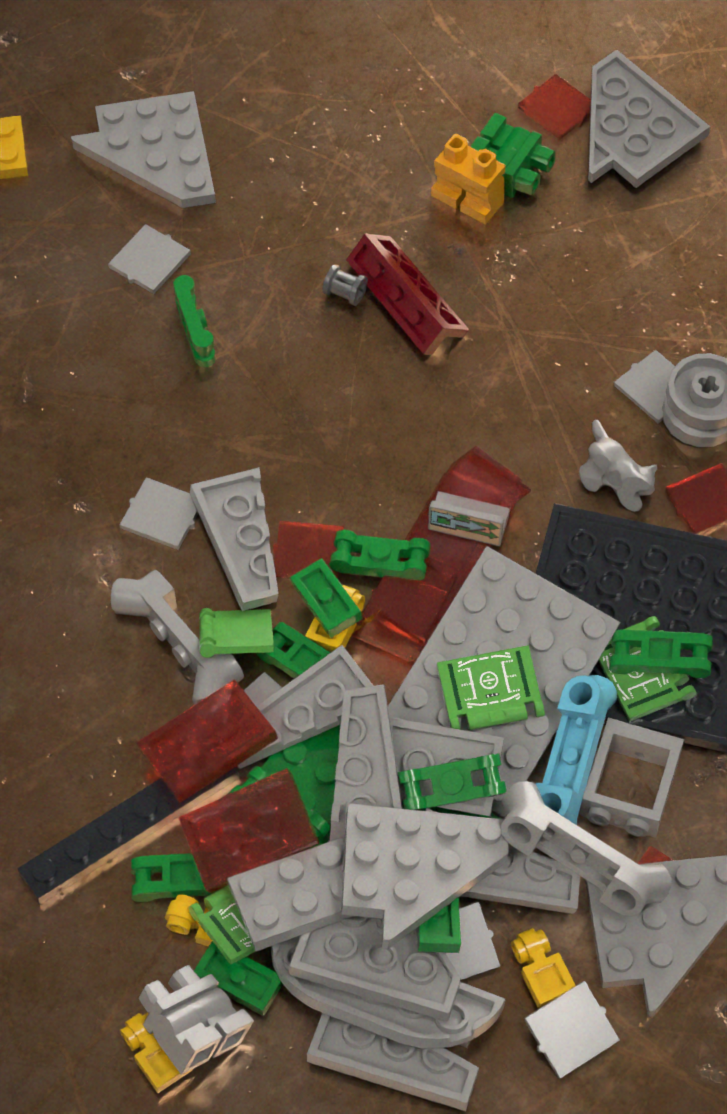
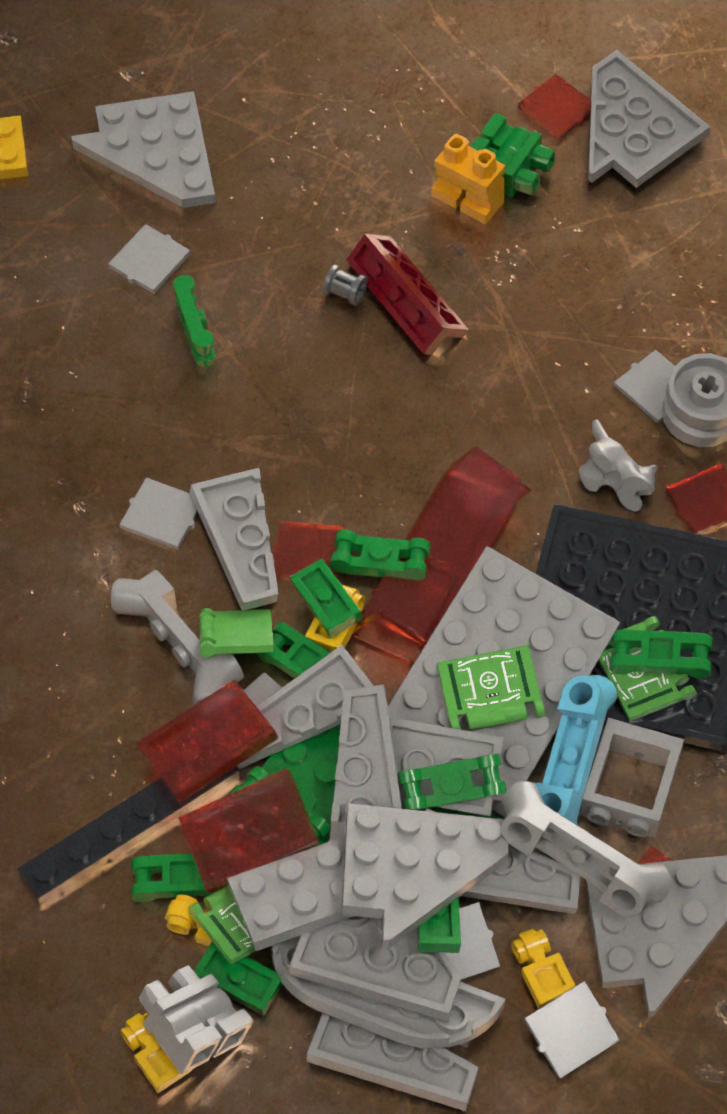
panel [428,491,510,546] -> none

